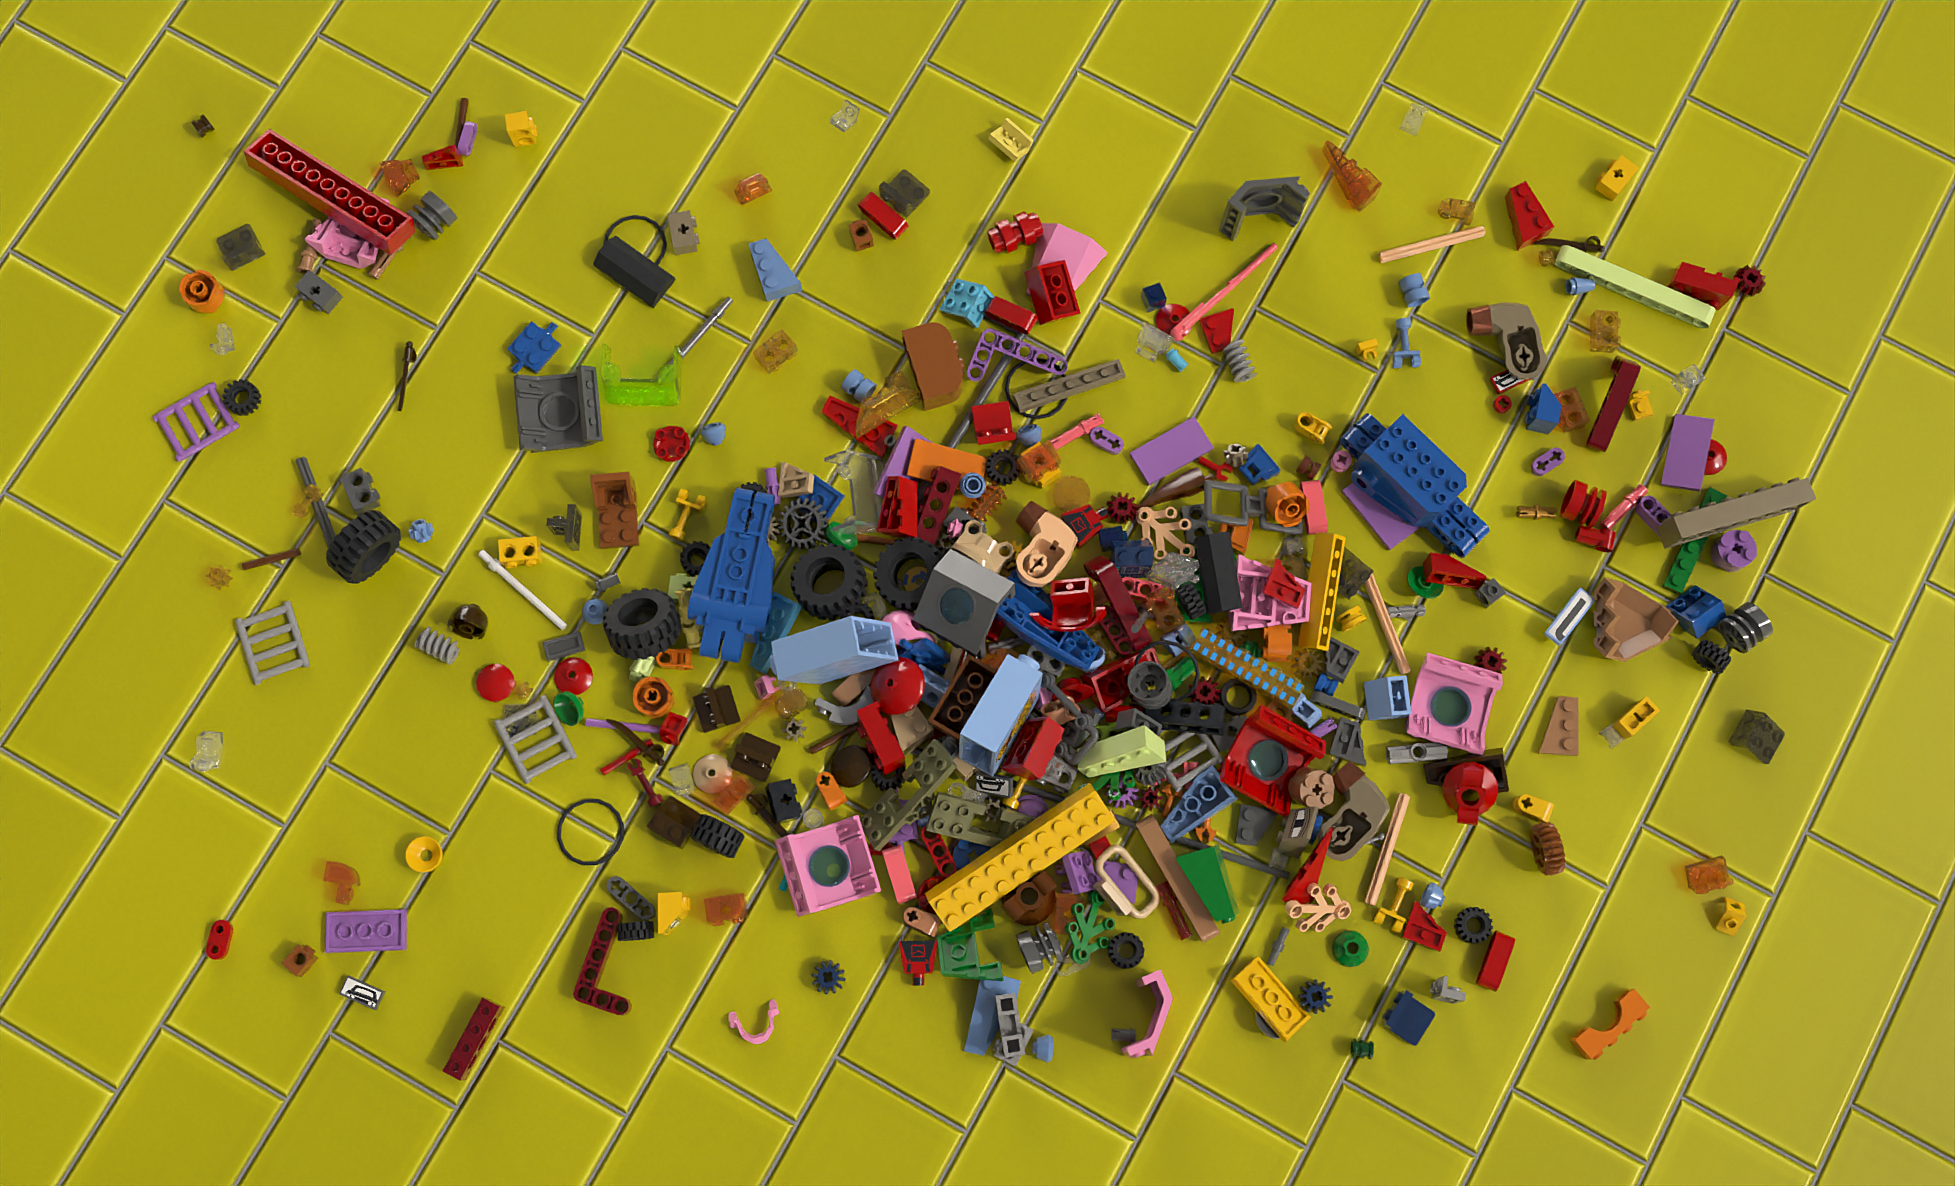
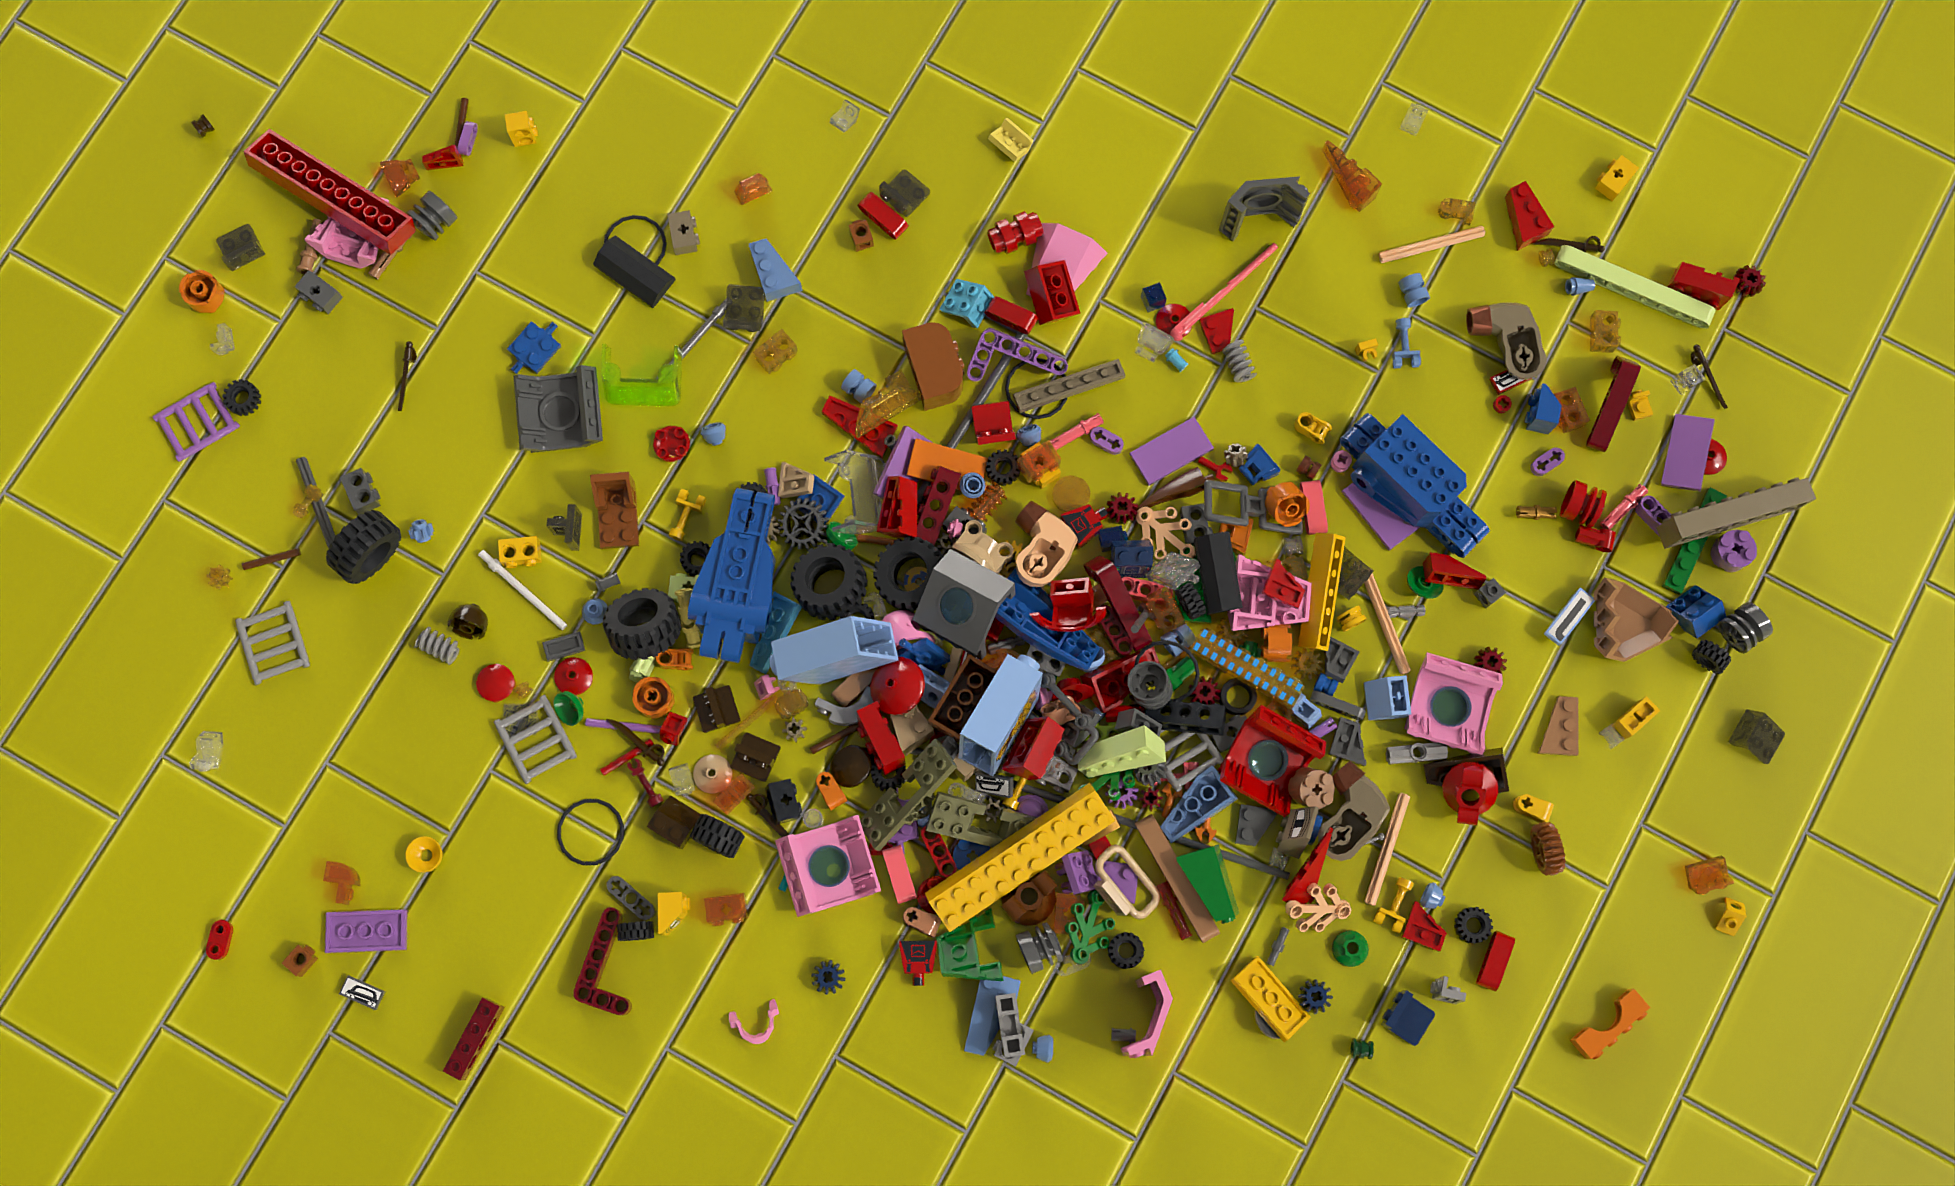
none -> clear smoke bracket [723,284,764,332]
none -> dark brown sword [1691,344,1728,409]

